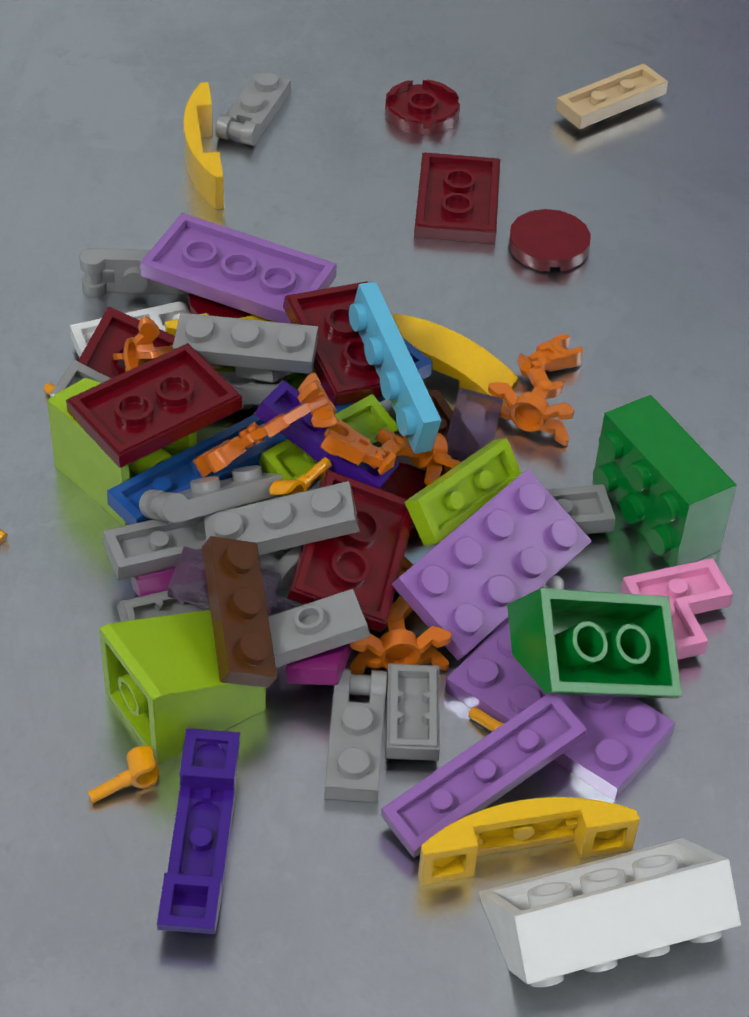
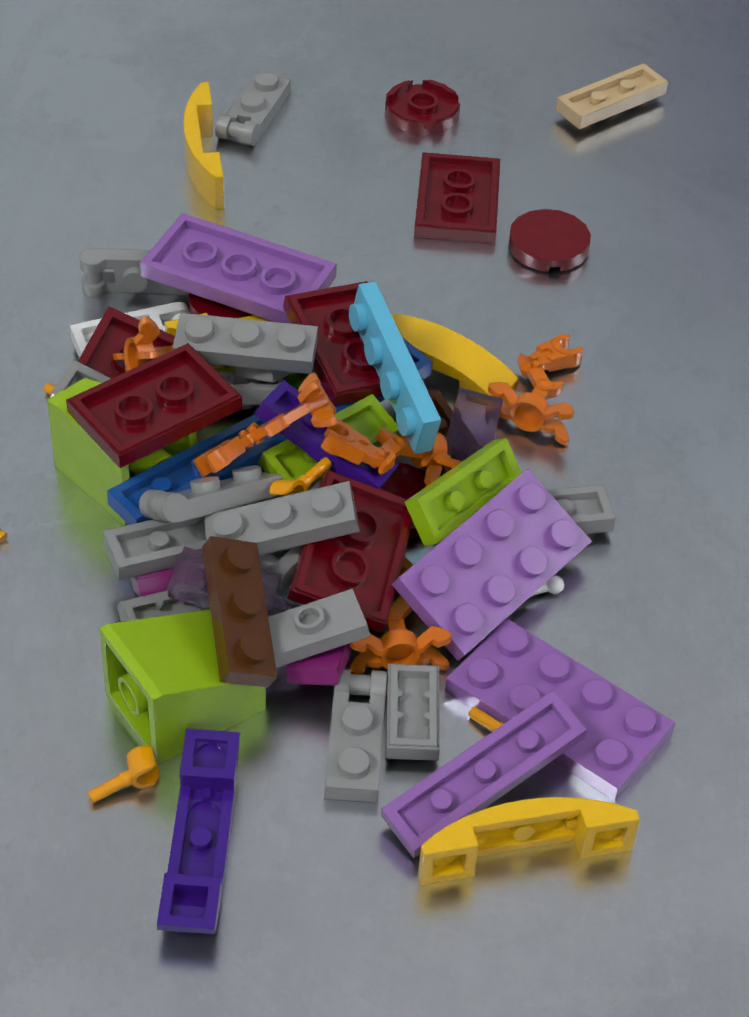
white slope [479,838,741,987] -> none
green slope [507,588,682,699] -> none
green brick [593,395,737,567] -> none
bright pink plate [621,558,733,660] -> none

